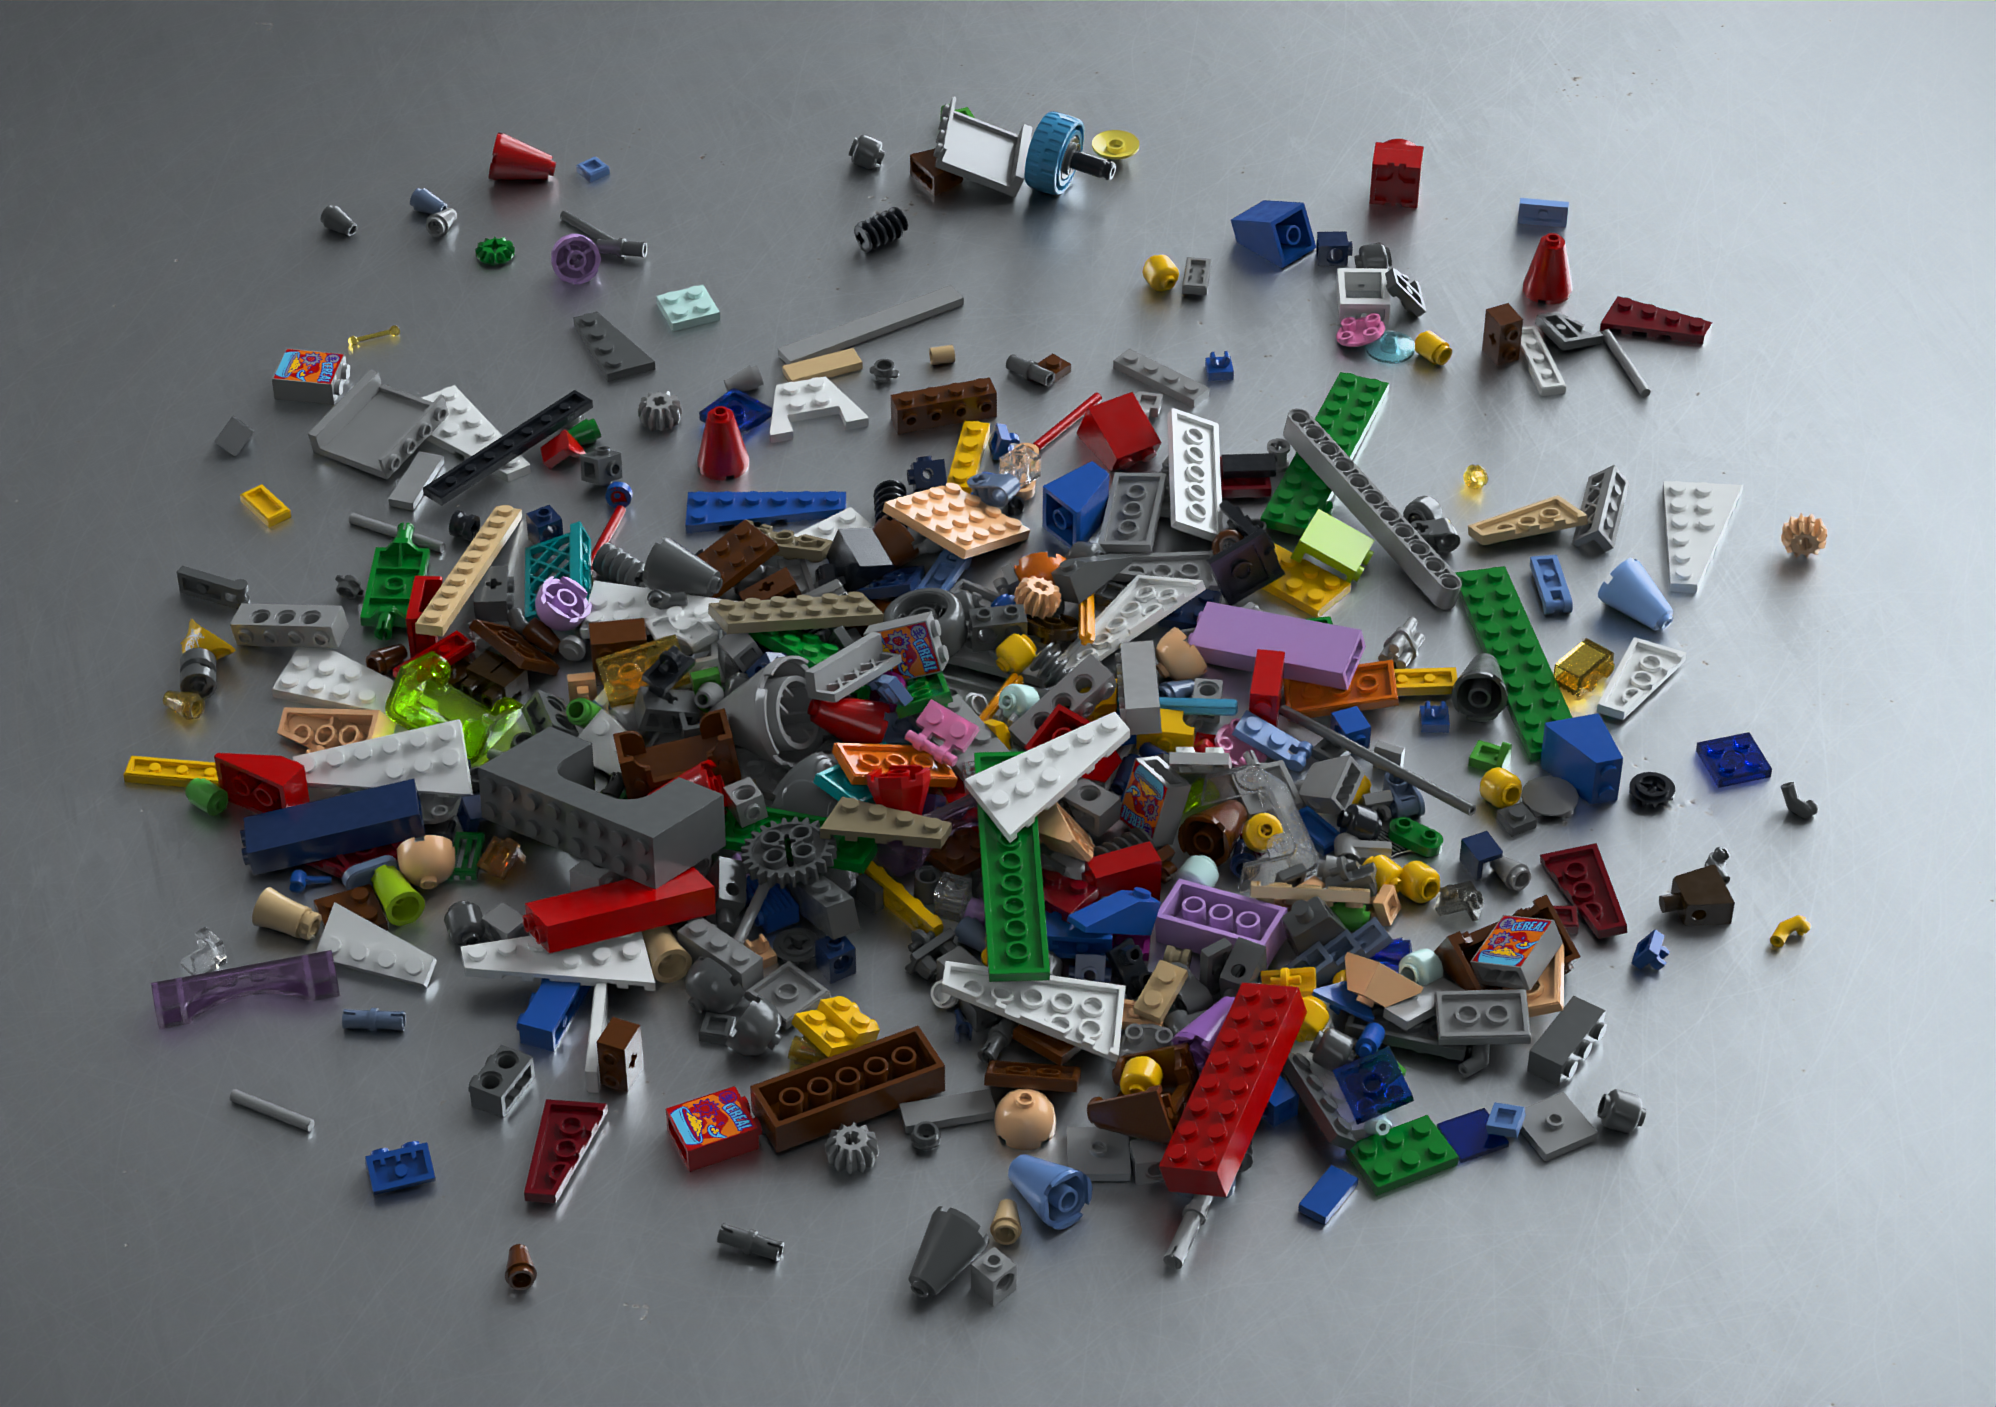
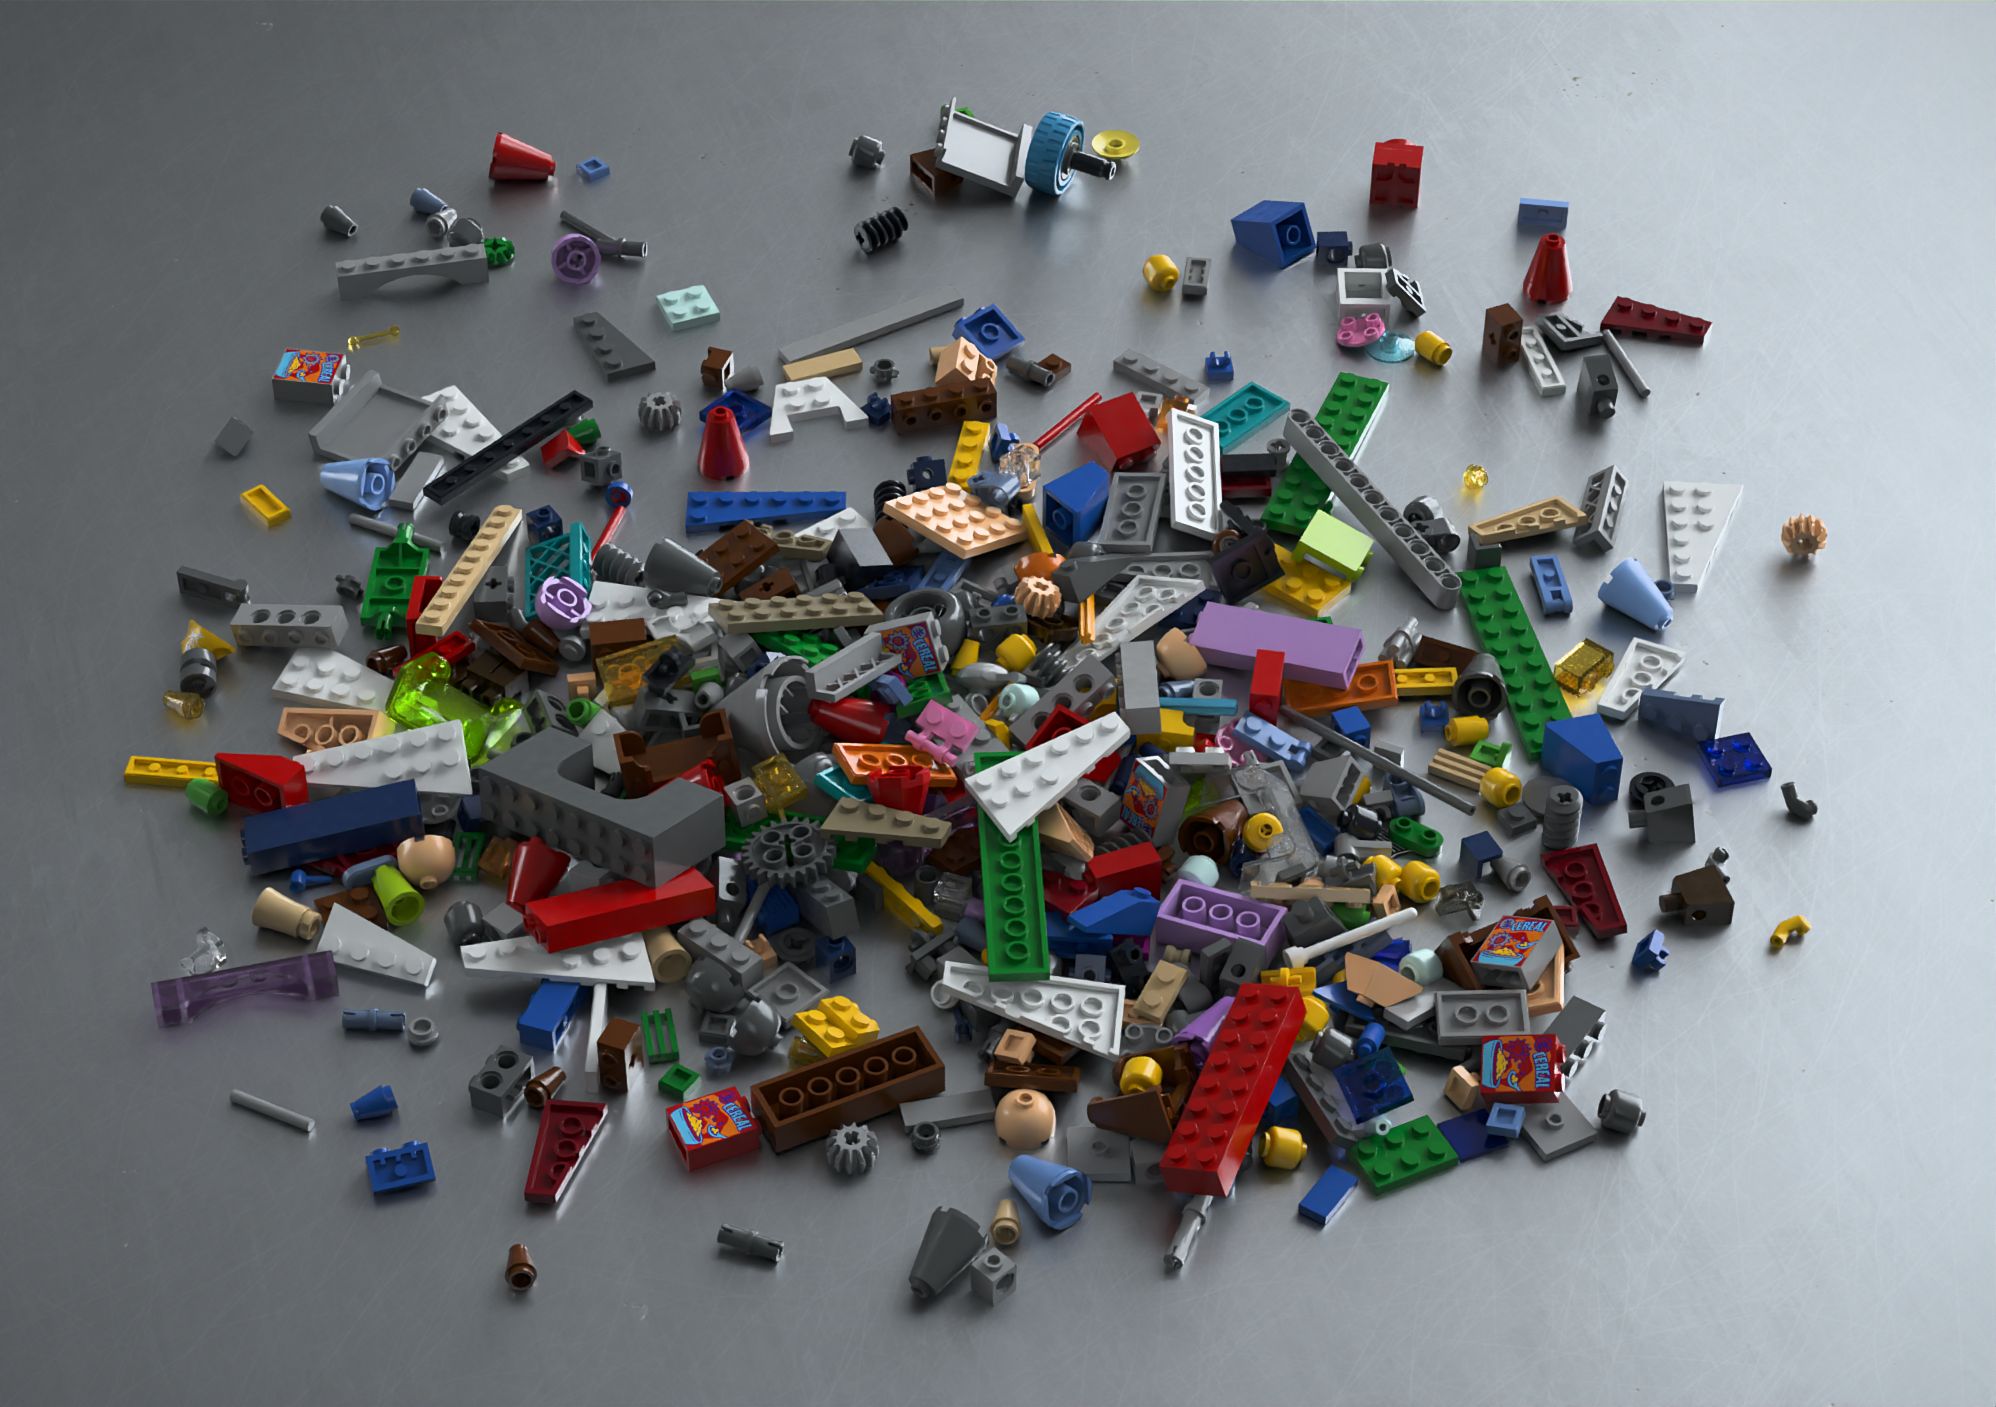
none -> light blue cone [320,457,395,511]
none -> light grey arch [335,243,489,301]
none -> blue cone [350,1085,398,1121]
none -> light grey plate [407,1017,438,1046]
none -> dark grey head [447,218,484,247]
none -> red cone [505,837,571,915]
none -> reddish brown cone [524,1066,566,1107]
none -> green tile [641,1008,680,1063]
none -> green tile [658,1063,701,1101]
none -> reddish brown brick [701,347,734,389]
none -> sand blue plate [704,1047,734,1075]
none -> clear yellow bracket [752,752,809,820]
none -> dark blue tile [860,392,891,427]
none -> light nougat slope [934,337,998,386]
none -> yellow cone [950,639,980,677]
none -> blue plate [952,304,1025,361]
none -> light grey animal [955,662,1027,697]
none -> light nougat tile [994,1028,1036,1065]
none -> yellow tile [1022,503,1054,557]
none -> clear orange bracket [1157,395,1197,430]
none -> teal tile [1200,381,1290,456]
none -> yellow head [1258,1126,1307,1170]
none -> white piece [1283,908,1417,969]
none -> reddish brown panel [1414,635,1480,675]
none -> tan tile [1428,748,1492,791]
none -> light nougat tile [1443,1066,1481,1110]
none -> yellow brick [1445,715,1489,746]
none -> dark grey panel [1467,533,1502,570]
none -> brick [1480,1034,1566,1105]
none -> dark grey piece [1542,785,1583,849]
none -> dark grey torso [1577,354,1618,419]
none -> dark grey torso [1628,784,1696,843]
none -> sand blue wing [1638,688,1725,746]
none -> sand blue plate [1654,580,1676,602]

